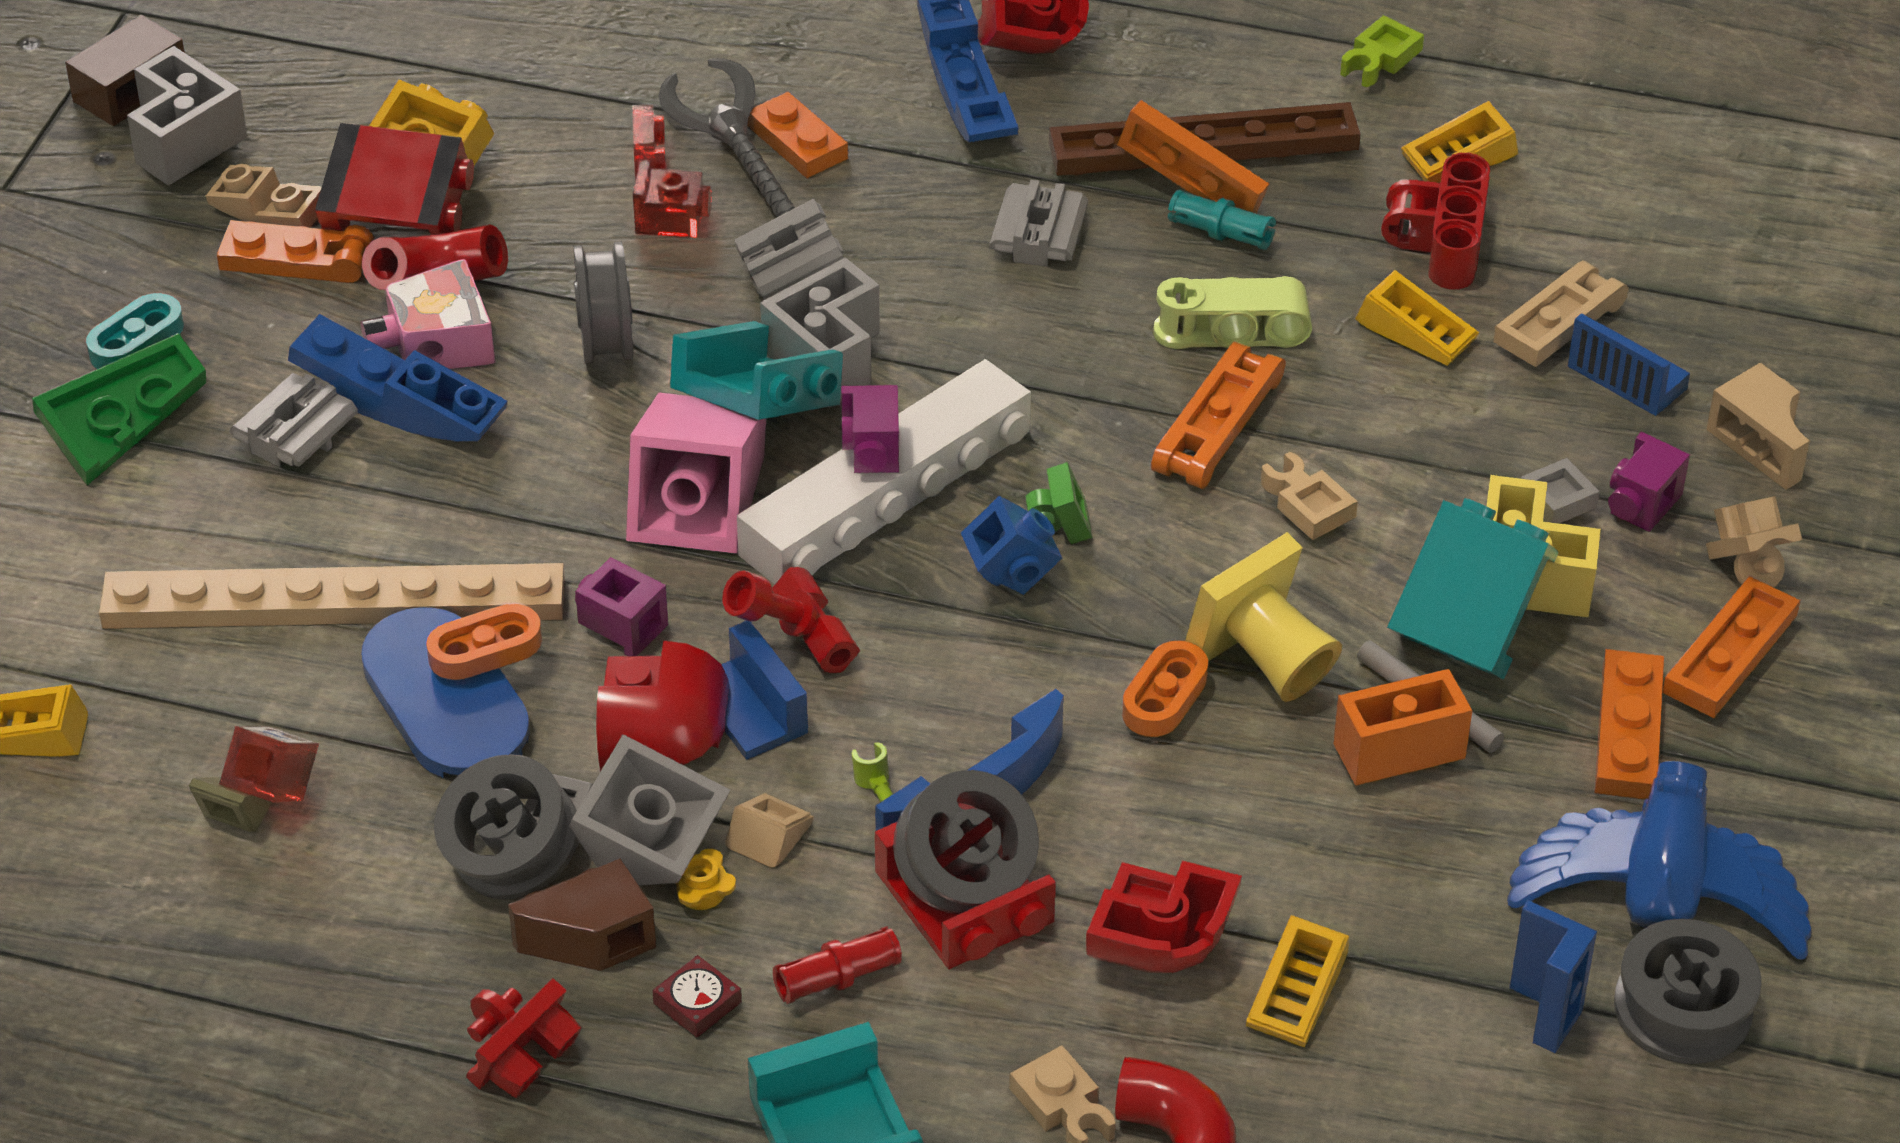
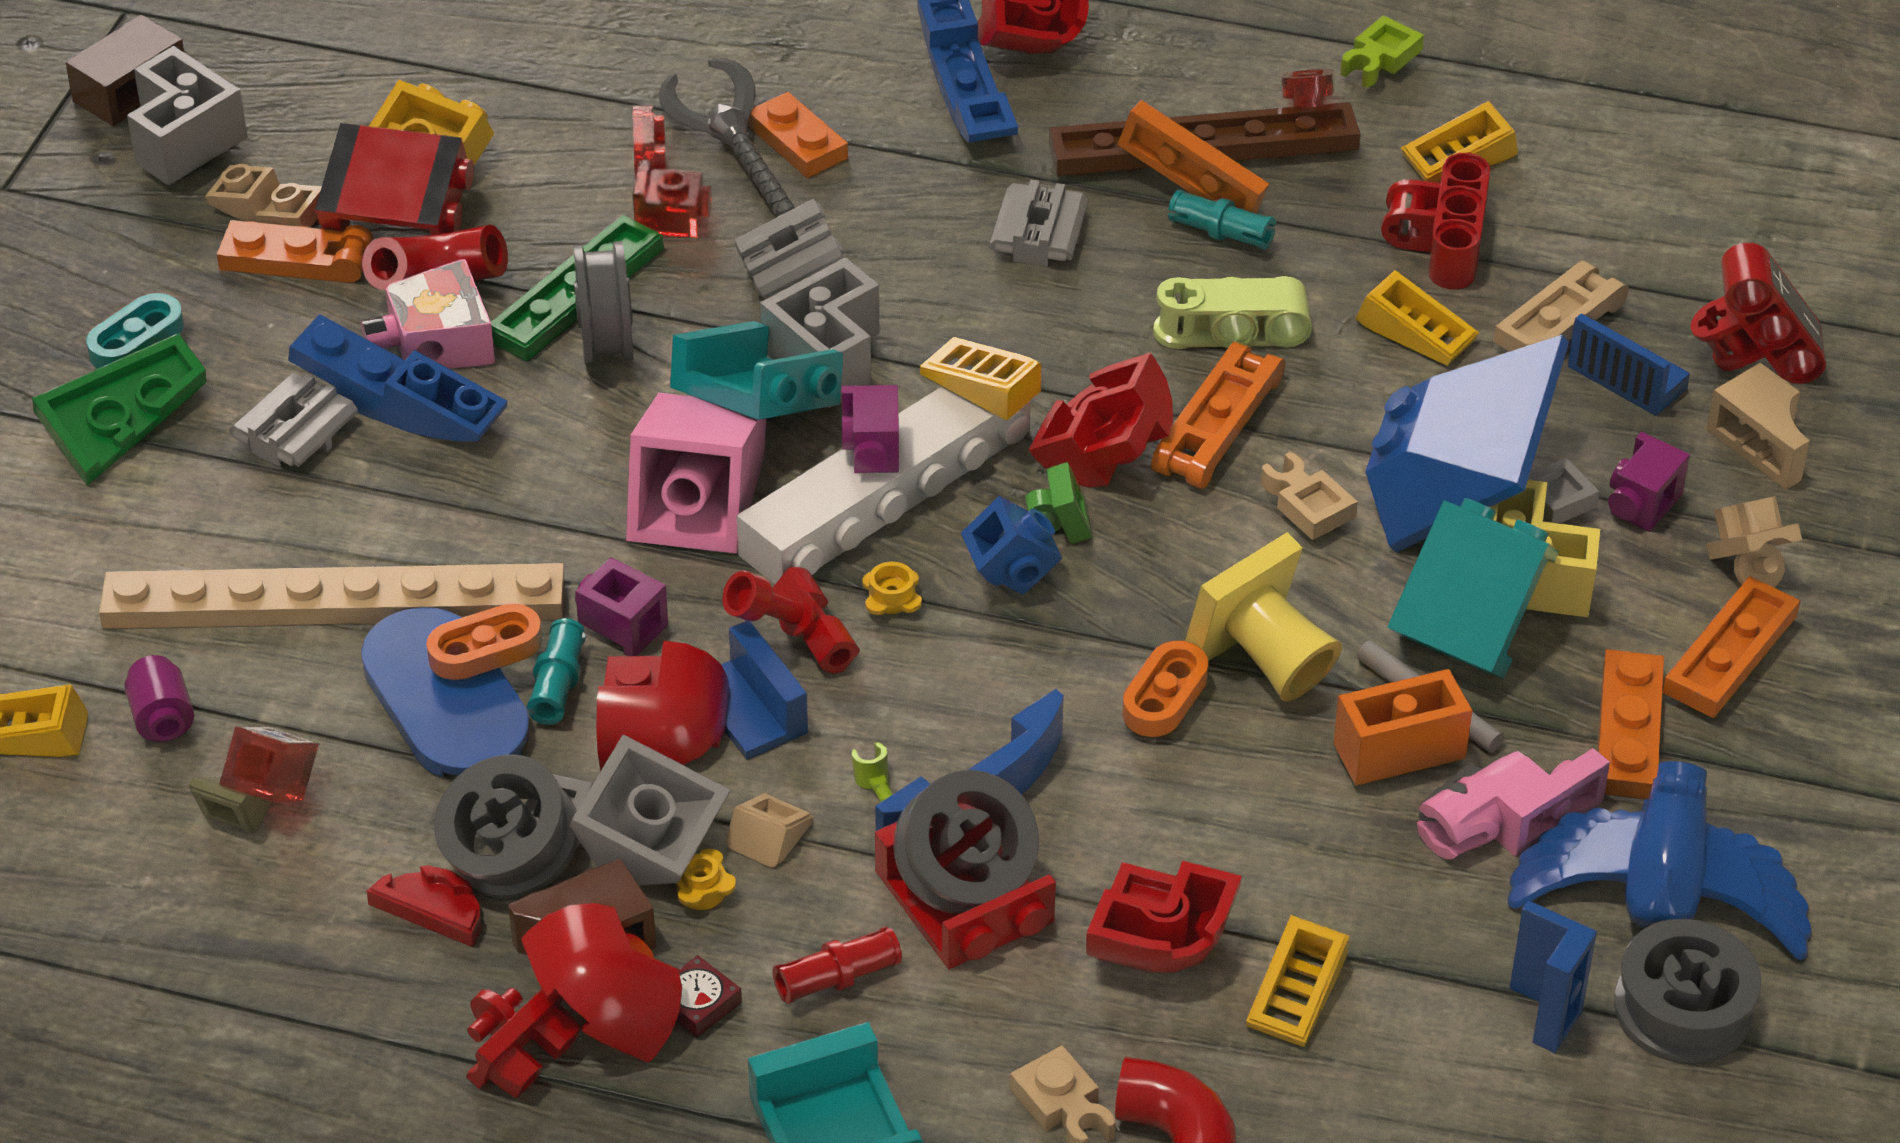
none -> magenta brick [124,655,195,742]
none -> red tile [366,865,481,947]
none -> green tile [491,215,664,362]
none -> red brick [521,903,682,1063]
none -> teal pin [526,618,587,725]
none -> yellow plate [862,561,922,615]
none -> yellow slope [920,337,1042,421]
none -> red brick [1029,352,1173,487]
none -> clear red plate [1281,69,1335,108]
none -> slope [1365,335,1569,553]
none -> bright pink plate [1417,748,1610,859]
none -> red beam [1690,243,1826,384]

